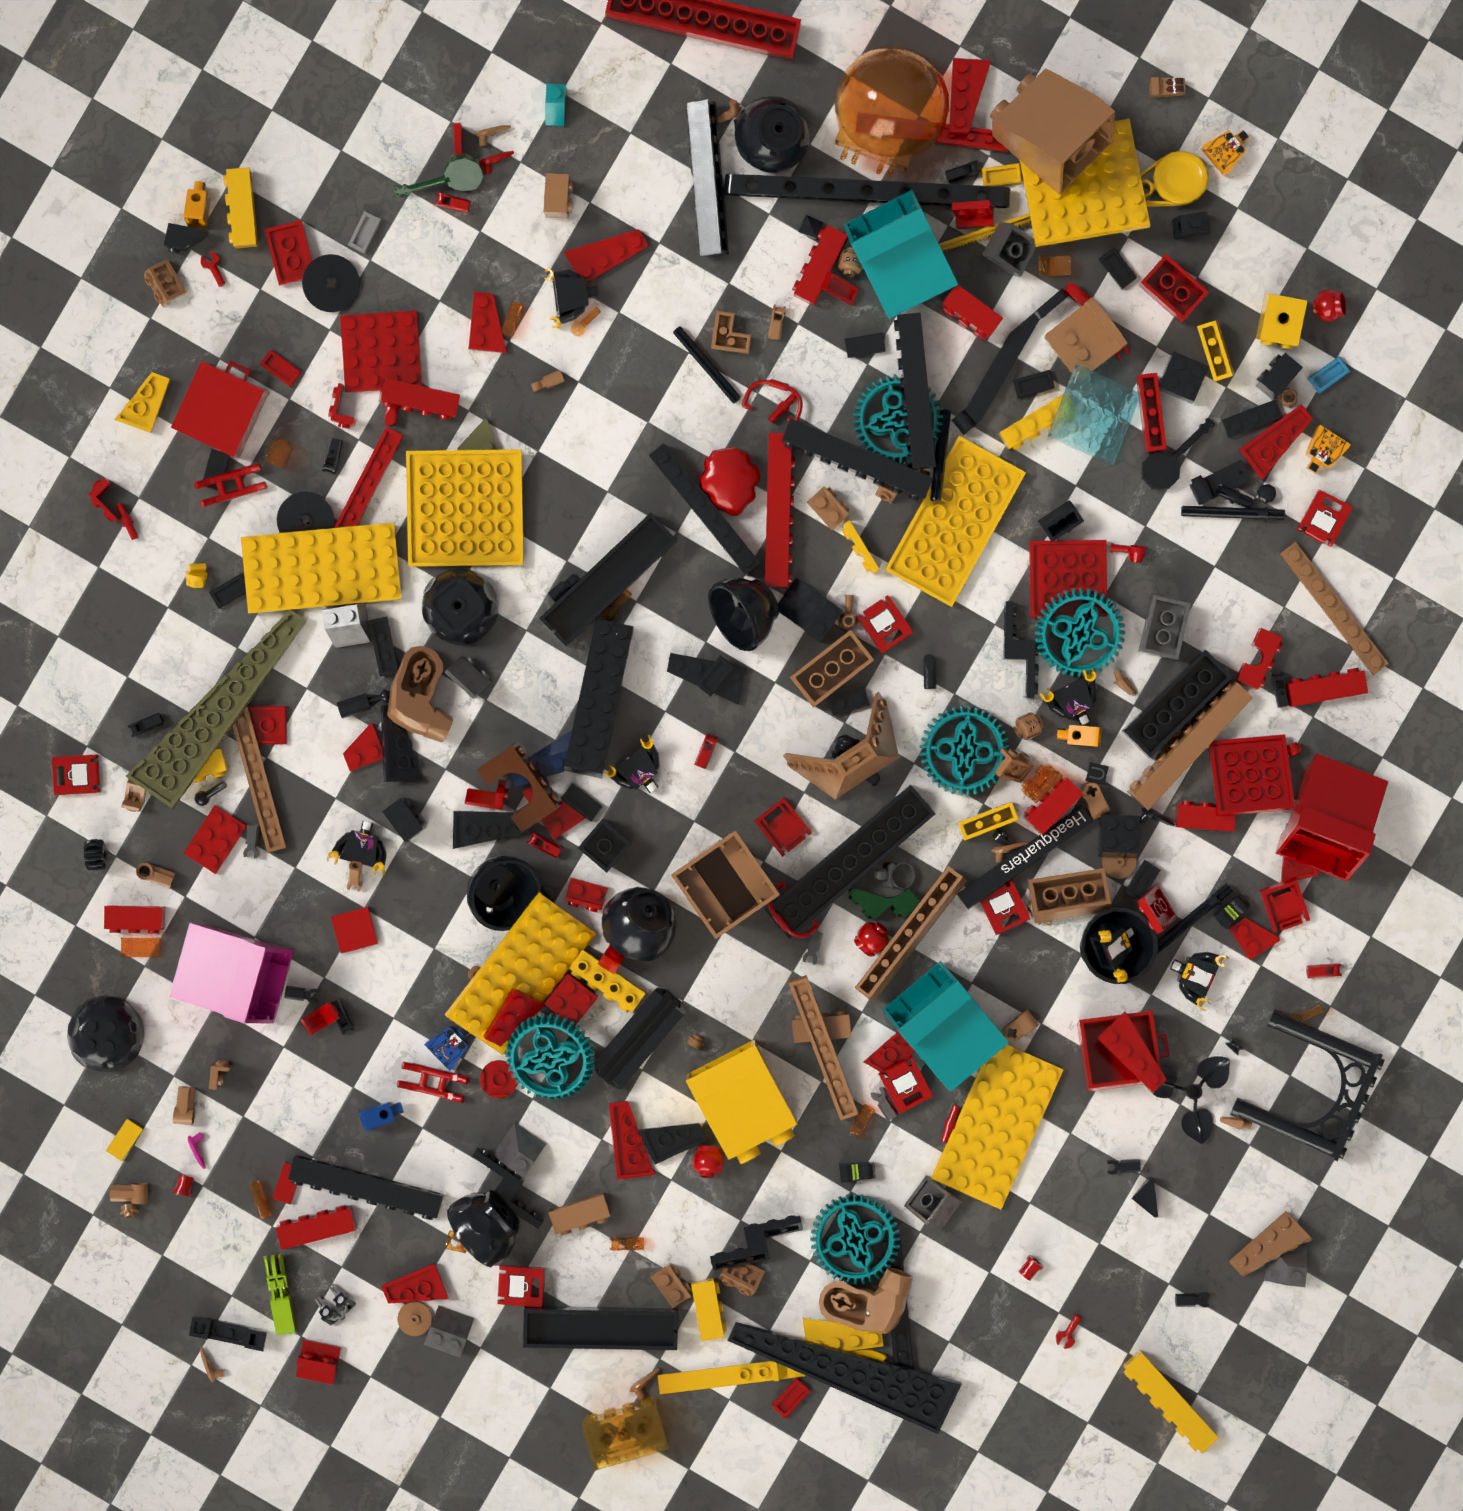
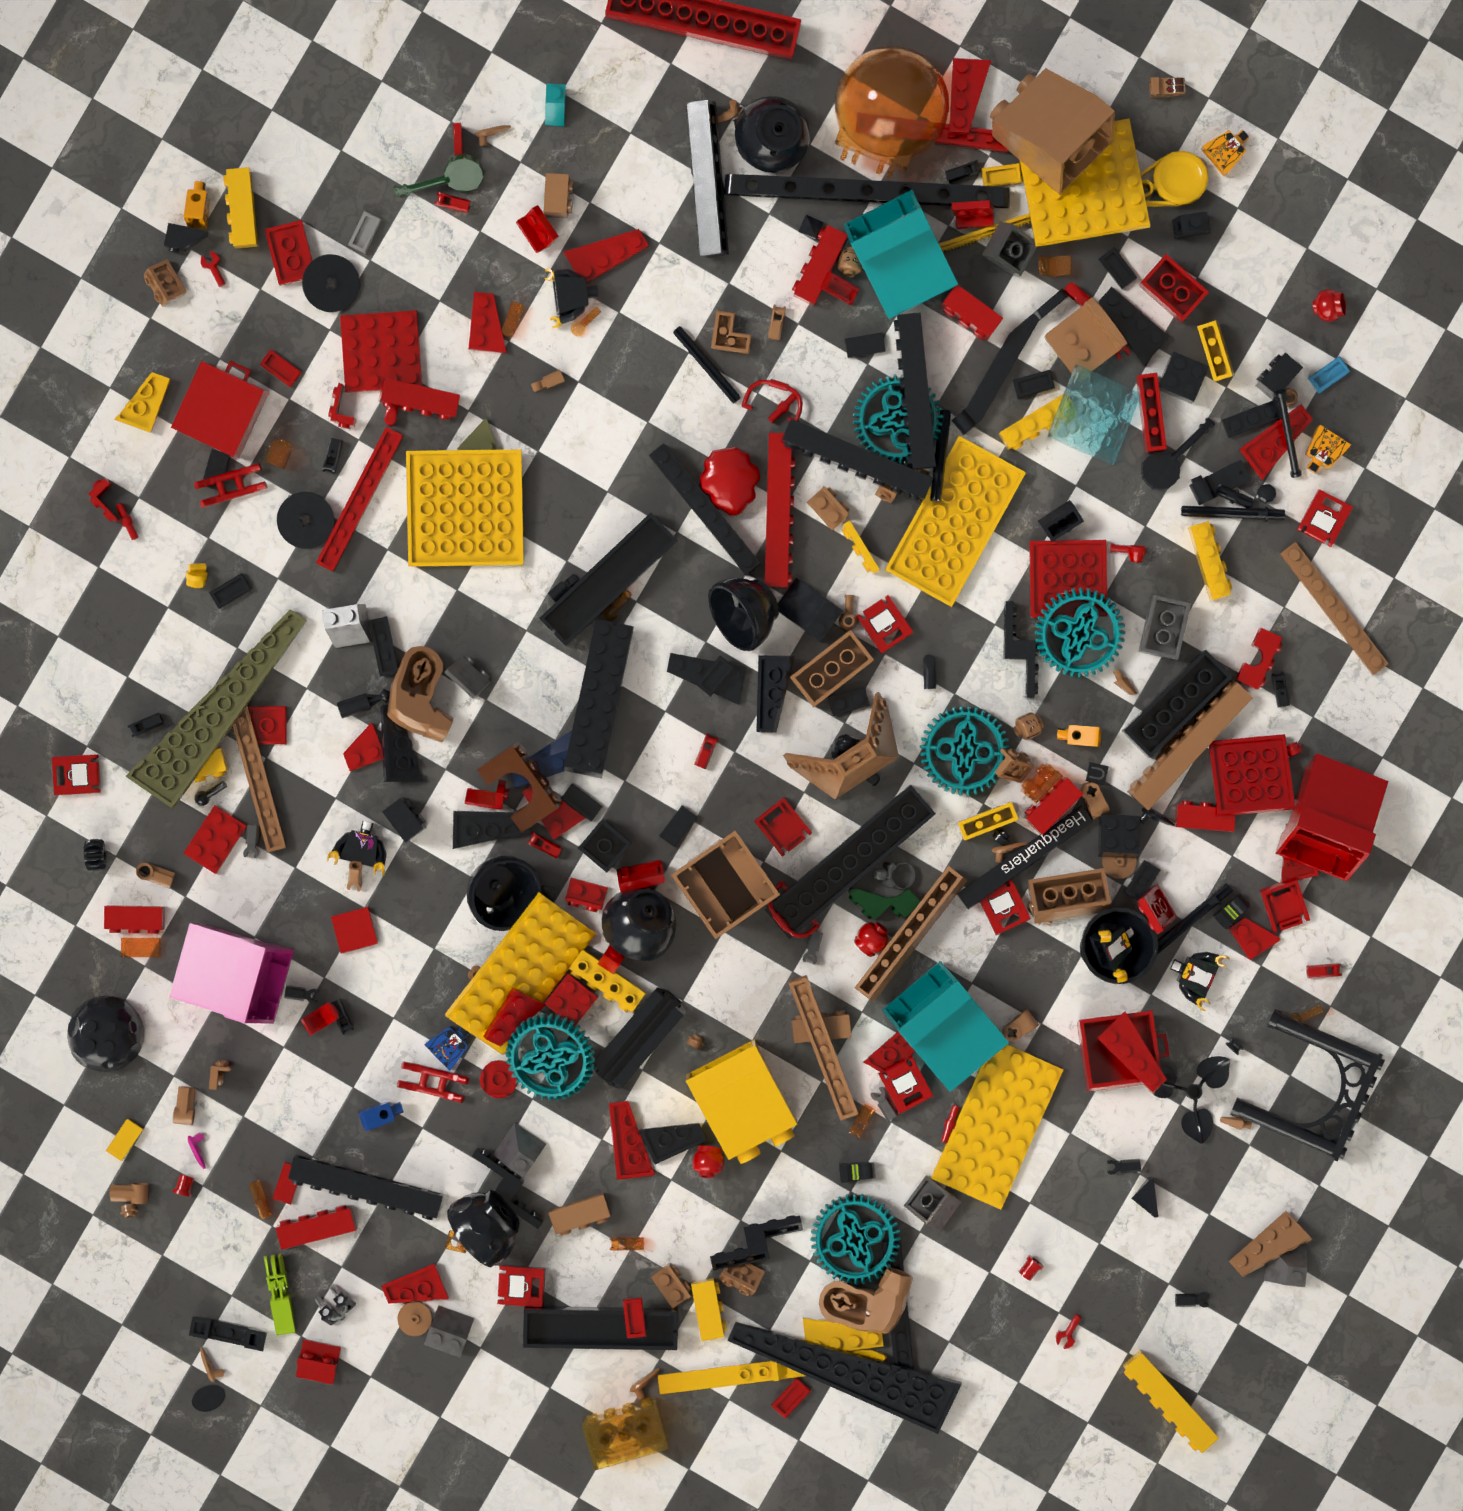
medium nougat bracket [121,779,146,812] -> none
yellow plate [241,522,402,614] -> none
black rock [422,568,499,645] -> none
red bar [480,151,514,174] -> none
black torso [603,735,660,793] -> none
black torso [1040,668,1097,726] -> none
yellow brick [1256,293,1307,349] -> none
red brick [1286,668,1368,707] -> none
none -> black sticker [192,1385,225,1412]
none -> red bracket [516,205,559,253]
none -> red container [617,860,665,893]
none -> red tile [623,1297,646,1338]
none -> black tile [659,806,697,847]
none -> black wing [756,655,795,733]
none -> black wing [1098,286,1169,366]
none -> yellow brick [1188,521,1233,601]
none -> black bar [1275,389,1302,478]

